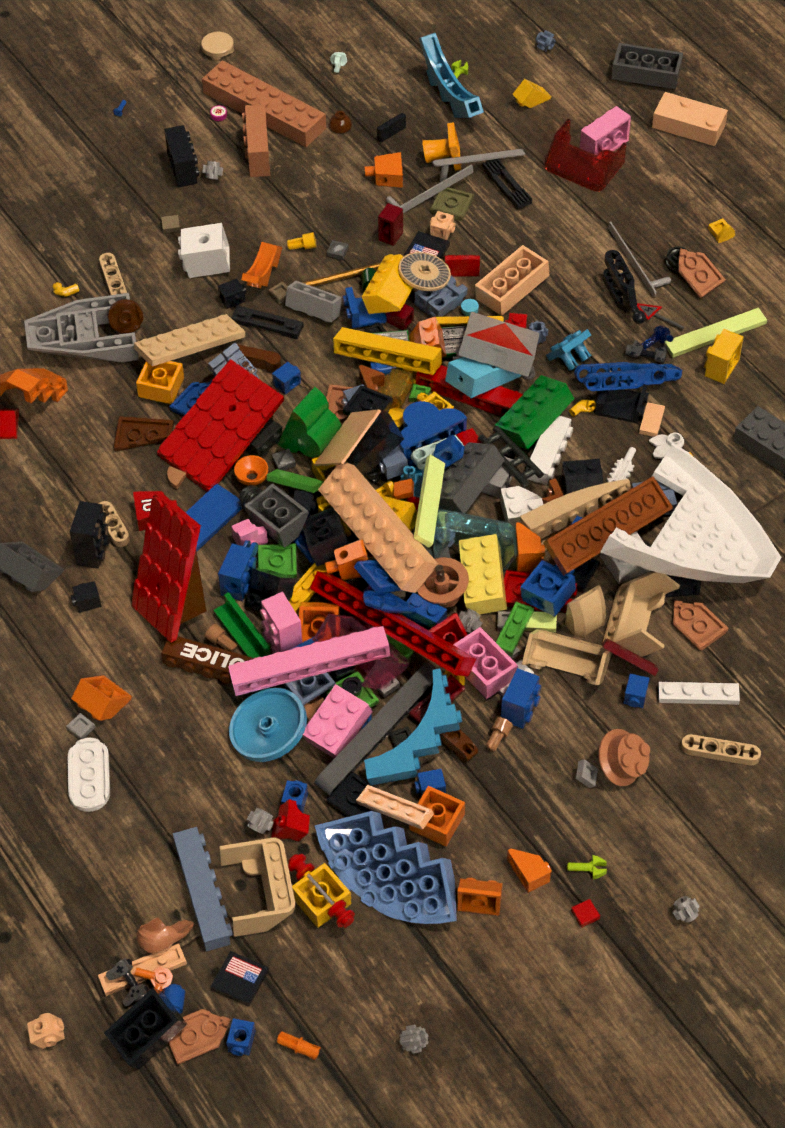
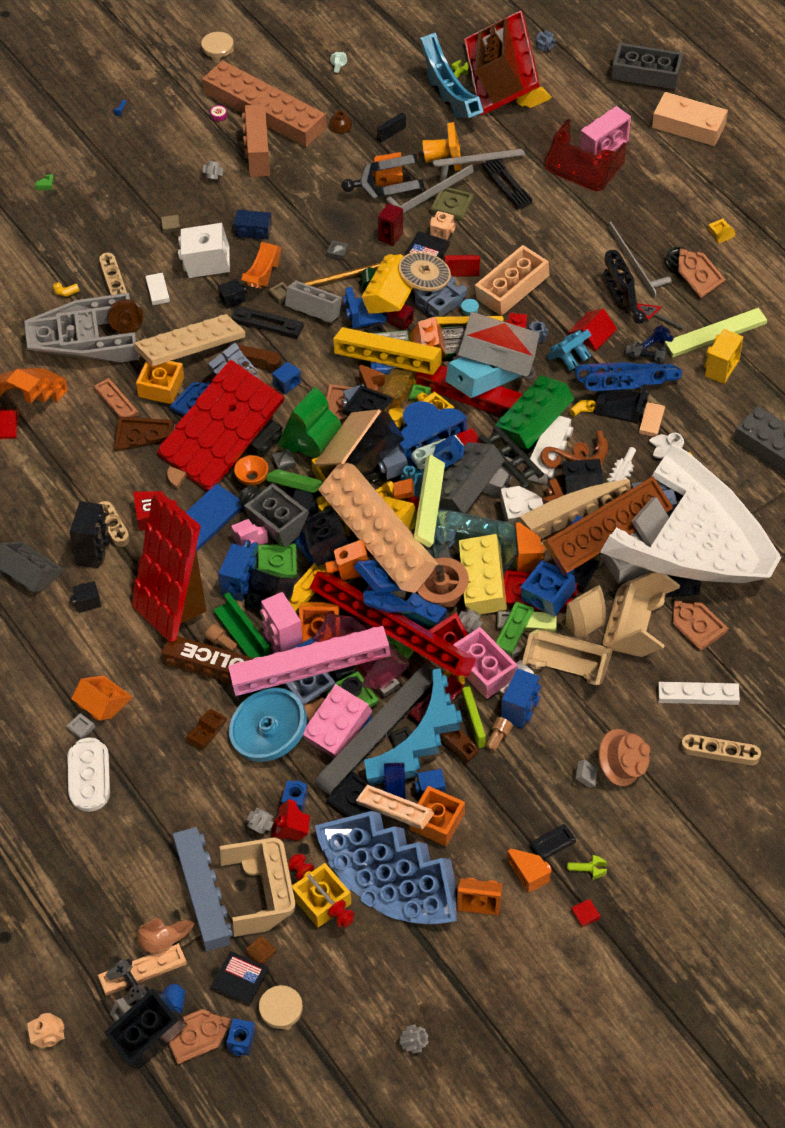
orange piece [134,967,173,991] -> none
black brick [164,125,199,188] -> none
orange axle [277,1031,321,1060] -> none
yellow piece [287,232,317,250] -> none
dark red tile [602,638,658,676] -> none
blue brick [624,674,650,708] -> none
light grey gear [672,896,700,923] -> none
none -> bright green tile [35,174,54,190]
none -> nougat tile [94,378,139,418]
none -> light grey plate [110,998,131,1022]
none -> white tile [146,273,170,305]
none -> reddish brown slope [186,709,227,750]
none -> dark blue brick [234,209,272,239]
none -> clear orange tile [246,936,277,965]
none -> tan tile [259,985,303,1030]
none -> piece [341,154,424,198]
none -> clear blue tile [384,763,406,799]
none -> lime tile [462,686,486,748]
none -> piece [464,10,540,115]
none -> black tile [530,824,576,861]
none -> dark orange plant [540,431,608,469]
none -> red slope [567,308,617,352]
none -> light grey tile [631,497,669,547]

